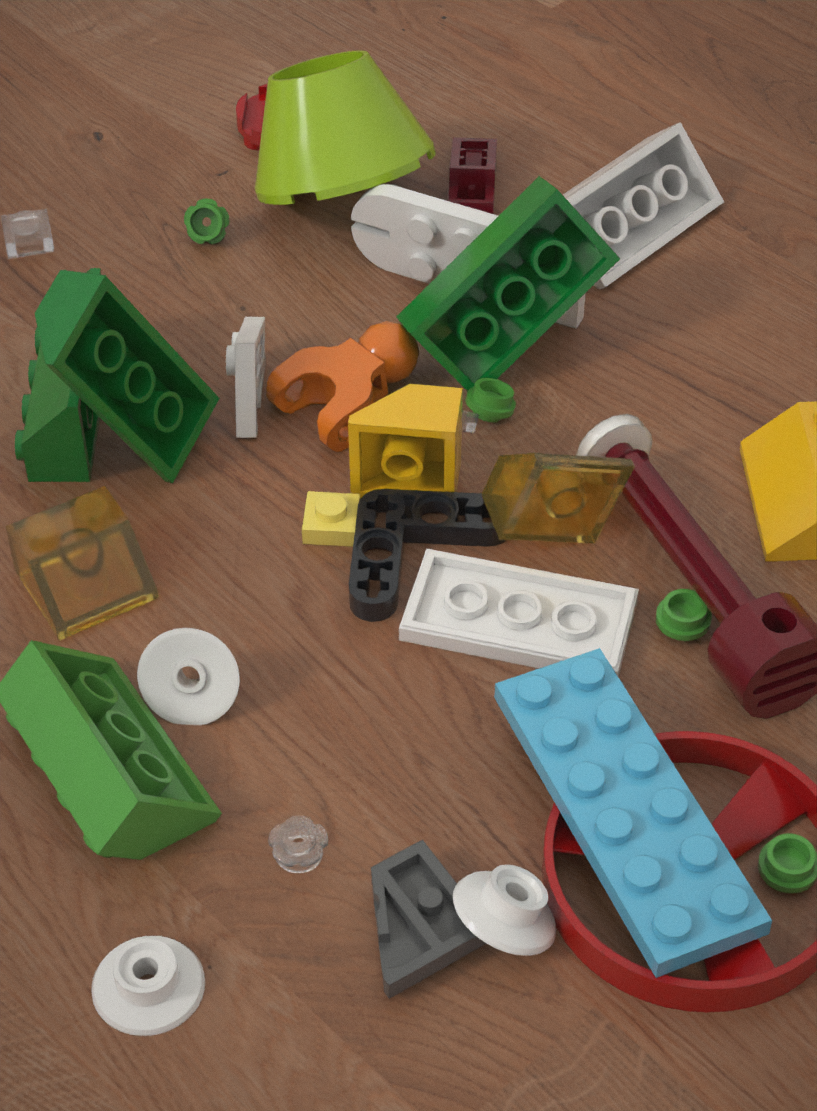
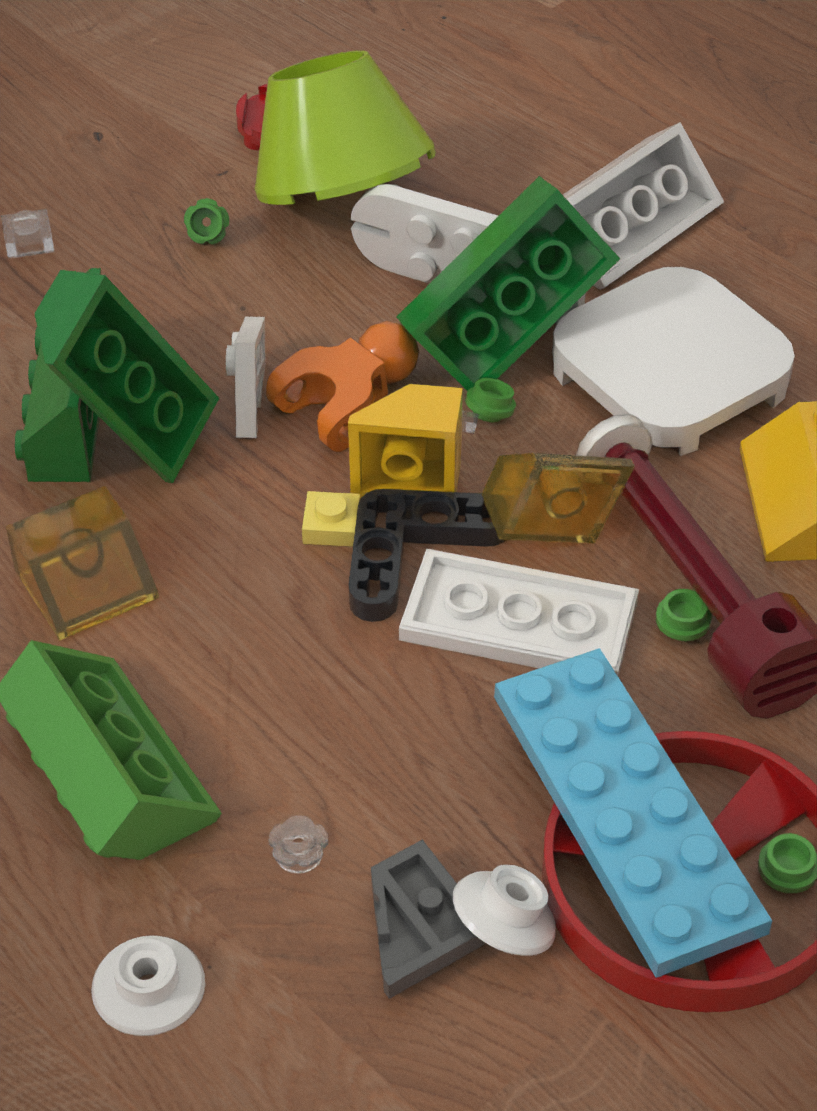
white piece [137,628,240,726] -> none
dark red slope [447,137,497,214] -> none
none -> white tile [552,267,795,456]

